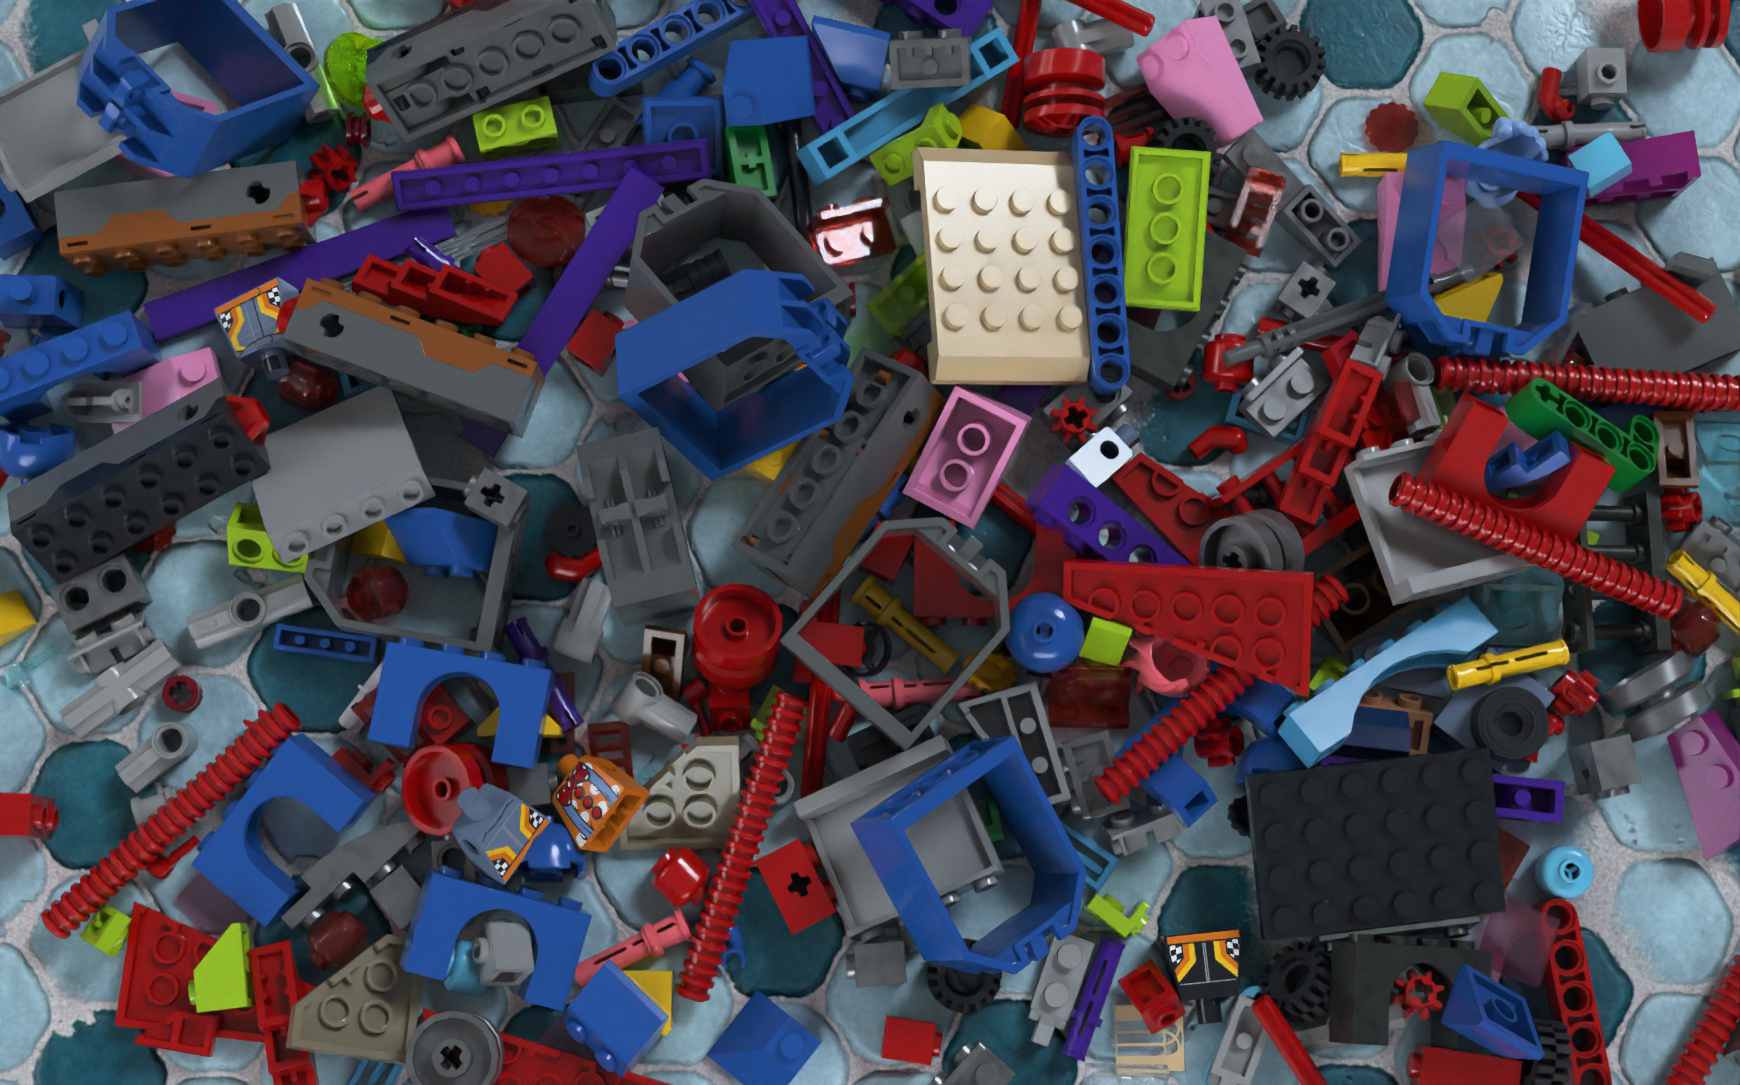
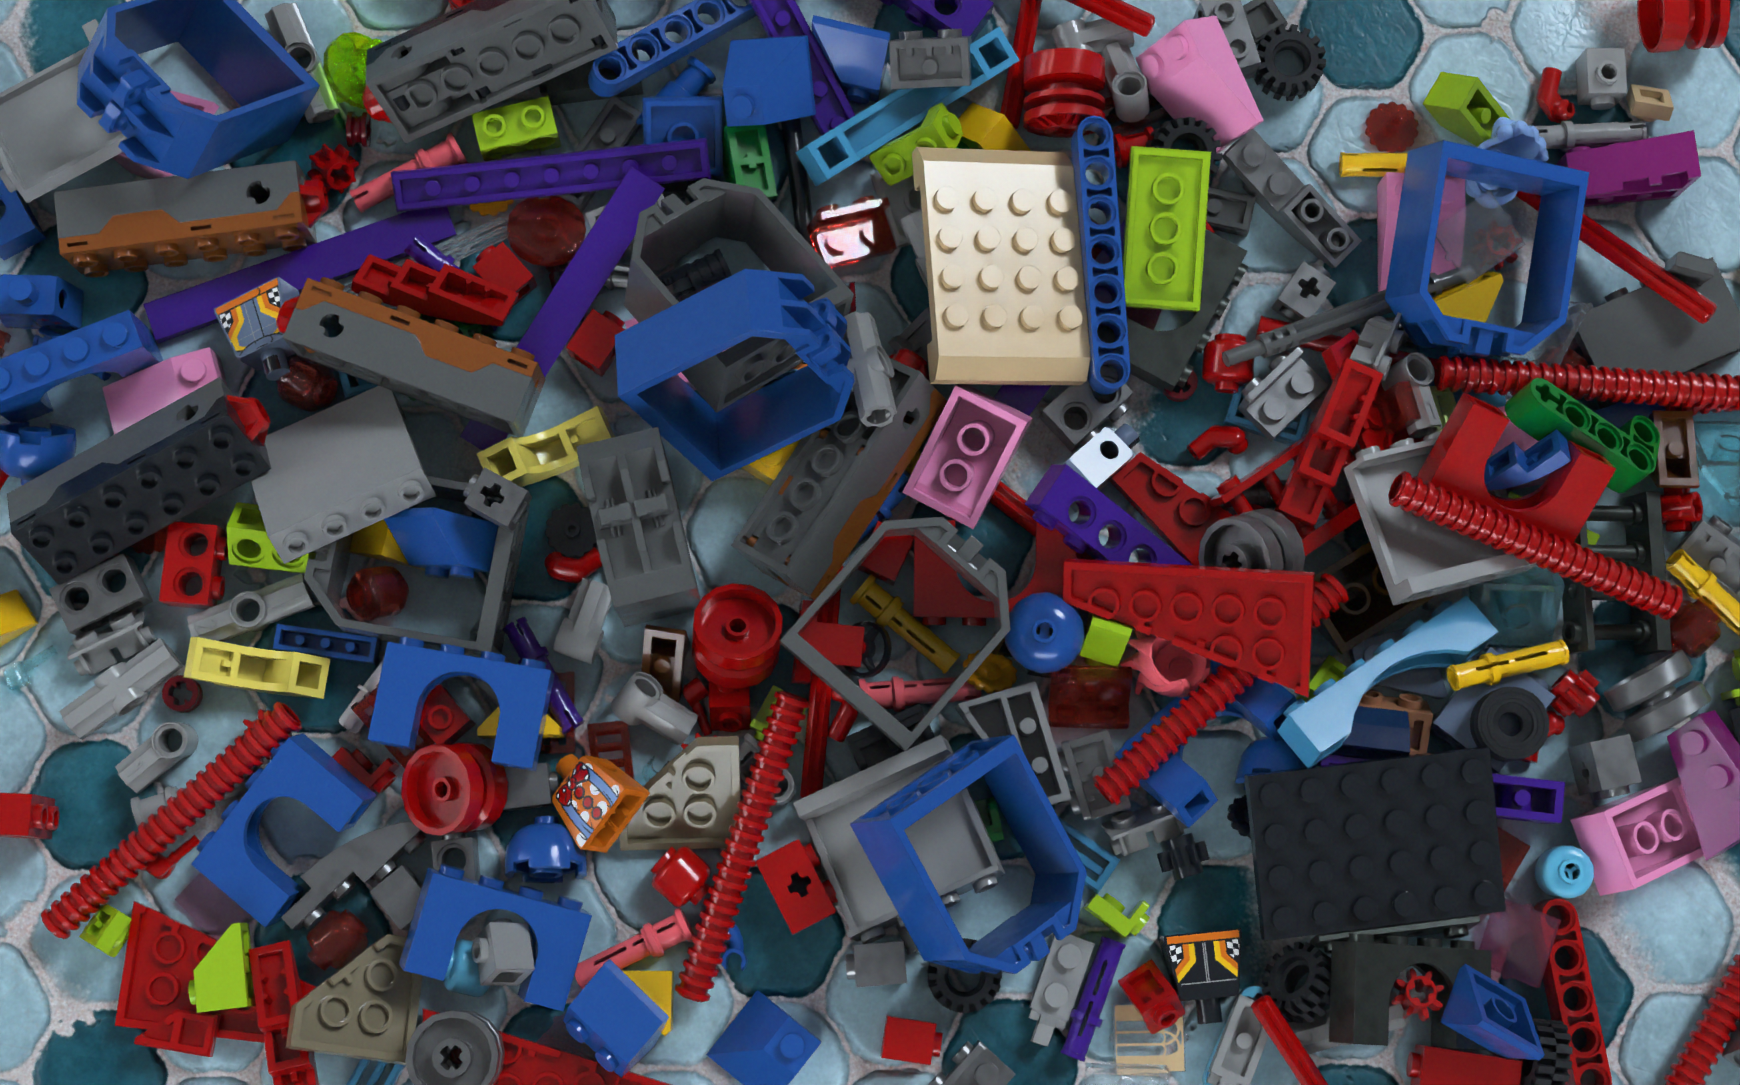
light grey hinge [61,381,142,423] -> none
sand blue torso [452,783,551,885] -> none
clear neon green slope [865,252,929,337] -> none
red gear [1049,396,1099,446] -> none
red gear [1194,717,1245,768] -> none
clear red slope [1224,167,1286,258] -> none
medium azure brick [1568,131,1632,198] -> none
none -> red brick [159,521,228,609]
none -> light yellow arch [184,637,330,699]
none -> light yellow arch [477,406,615,487]
none -> light grey piece [843,311,897,428]
none -> light grey piece [1099,42,1150,123]
none -> black gear [1157,833,1210,880]
none -> bright pink slope [1570,776,1704,896]
none -> tan plate [1626,84,1674,122]

